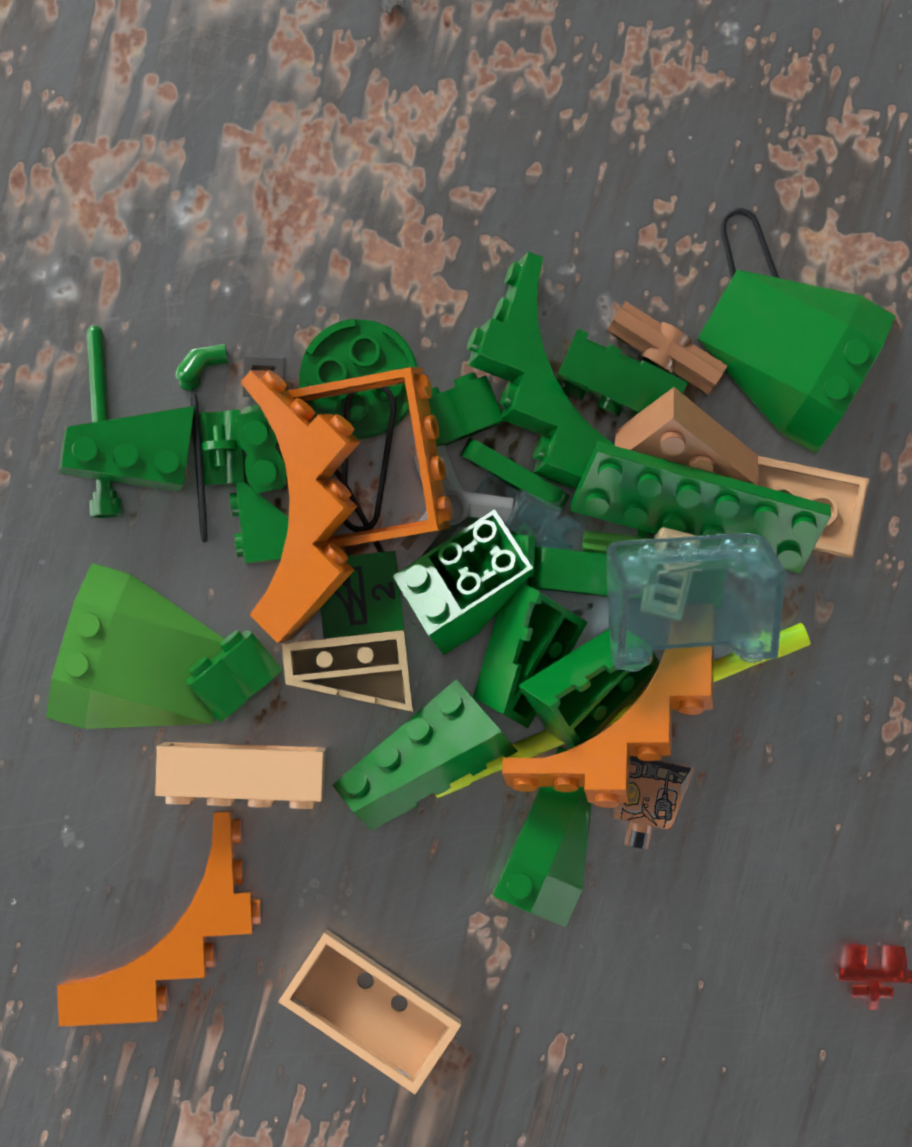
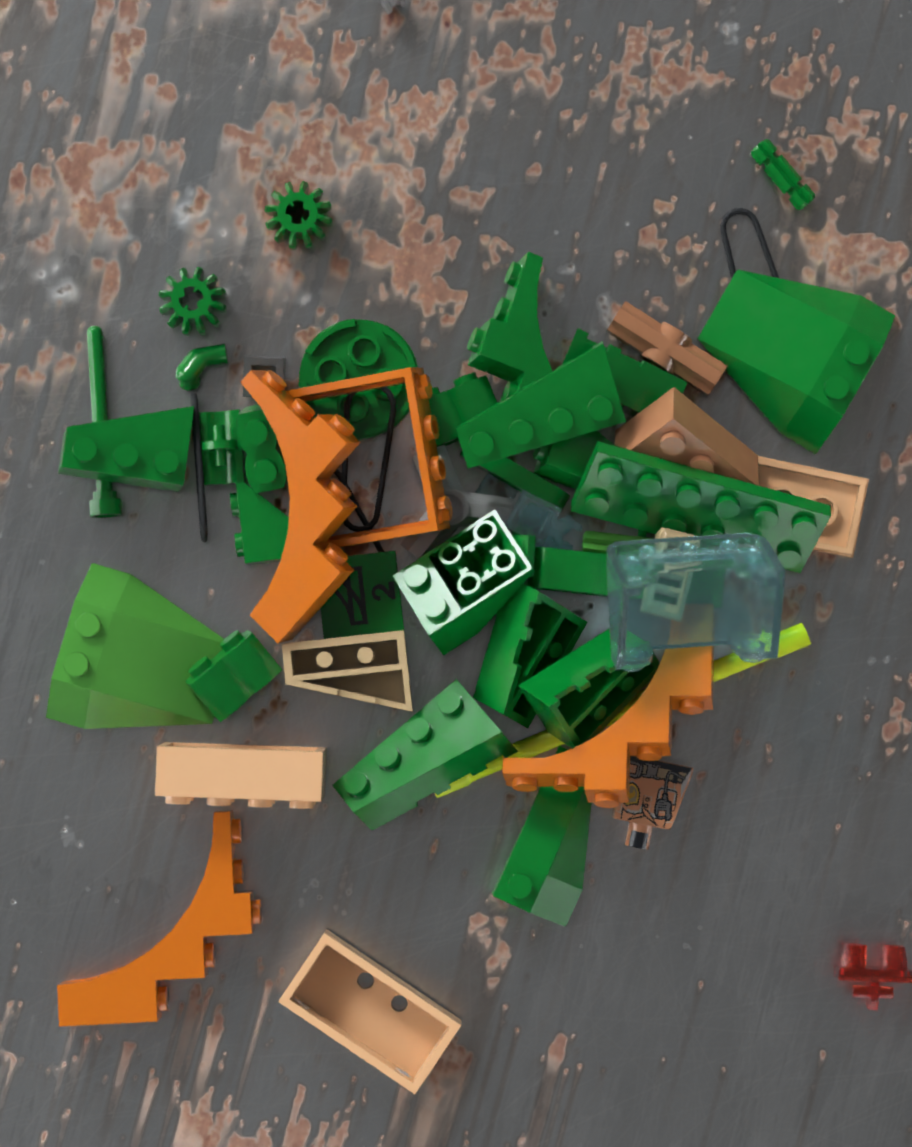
none -> green gear [159,267,227,336]
none -> green gear [265,181,333,250]
none -> green wing [456,341,626,468]
none -> green axle [751,139,815,210]

